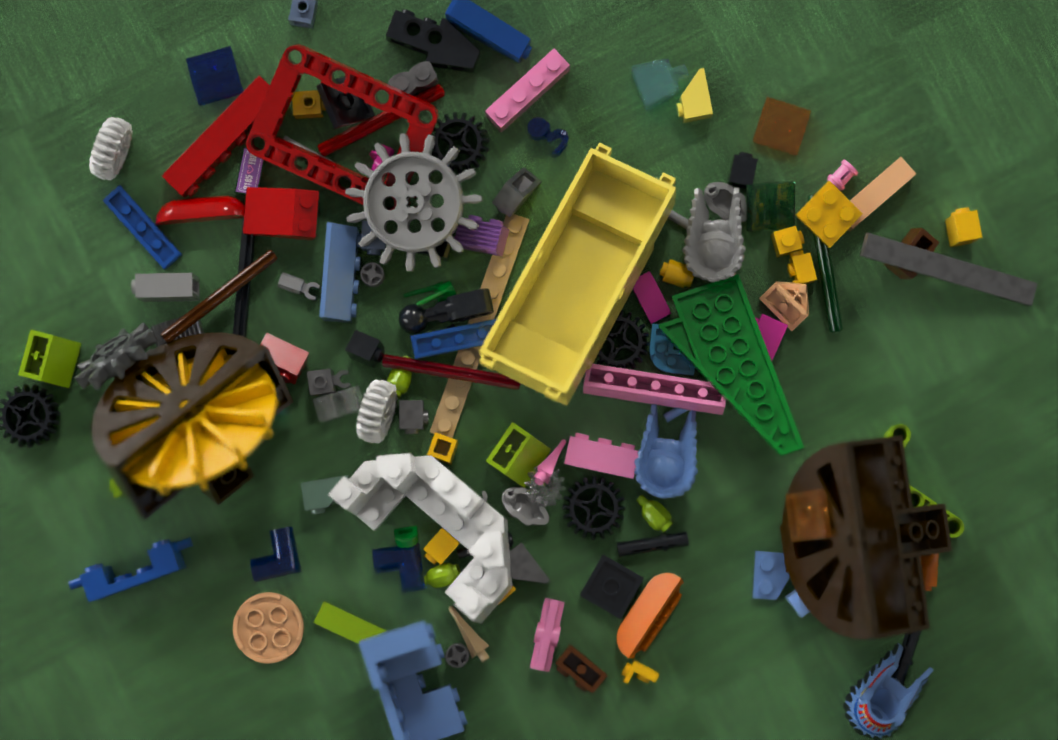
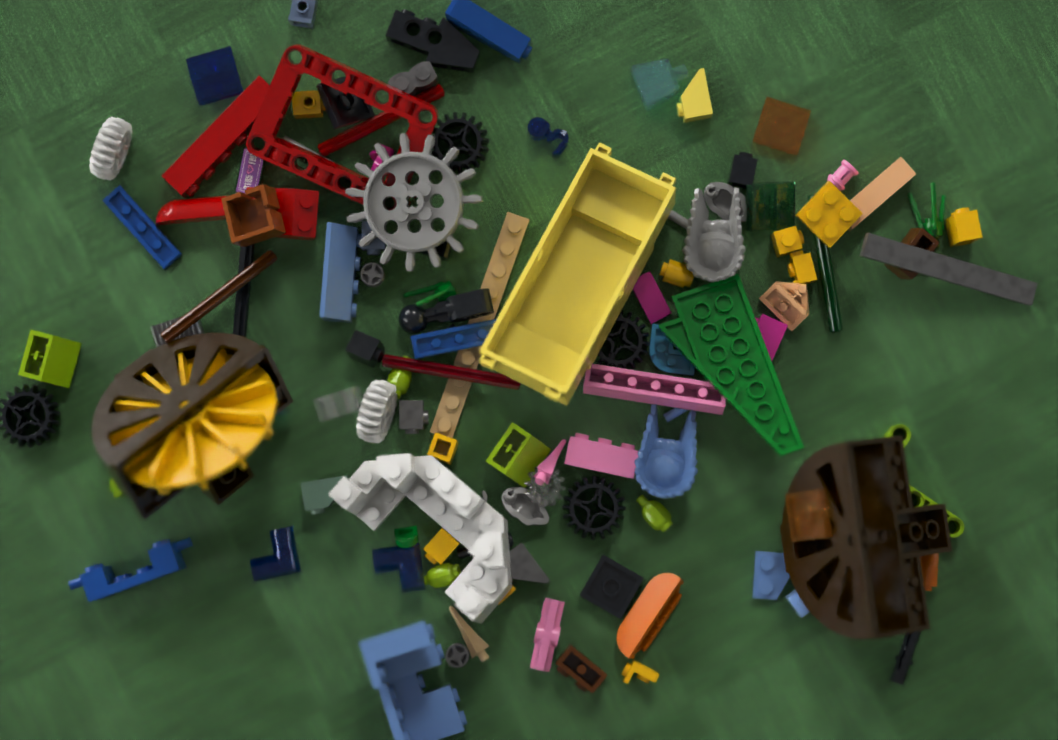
dark grey gear [74,323,158,390] -> none
light grey brick [131,273,200,302] -> none
light nougat tile [233,592,304,664] -> none
brick [260,333,309,385] -> none
light grey bar [278,272,321,300] -> none
flat silver brick [307,368,351,397] -> none
lime tile [314,601,387,644] -> none
medium lavender brick [454,215,509,257] -> none
bright pink brick [485,48,570,133] -> none
flat silver slope [492,167,542,217] -> none
black pin [617,531,689,557] -> none
medium blue piece [843,643,934,740] -> none
none -> dark orange piece [221,184,286,247]
none -> green plant [908,182,946,237]

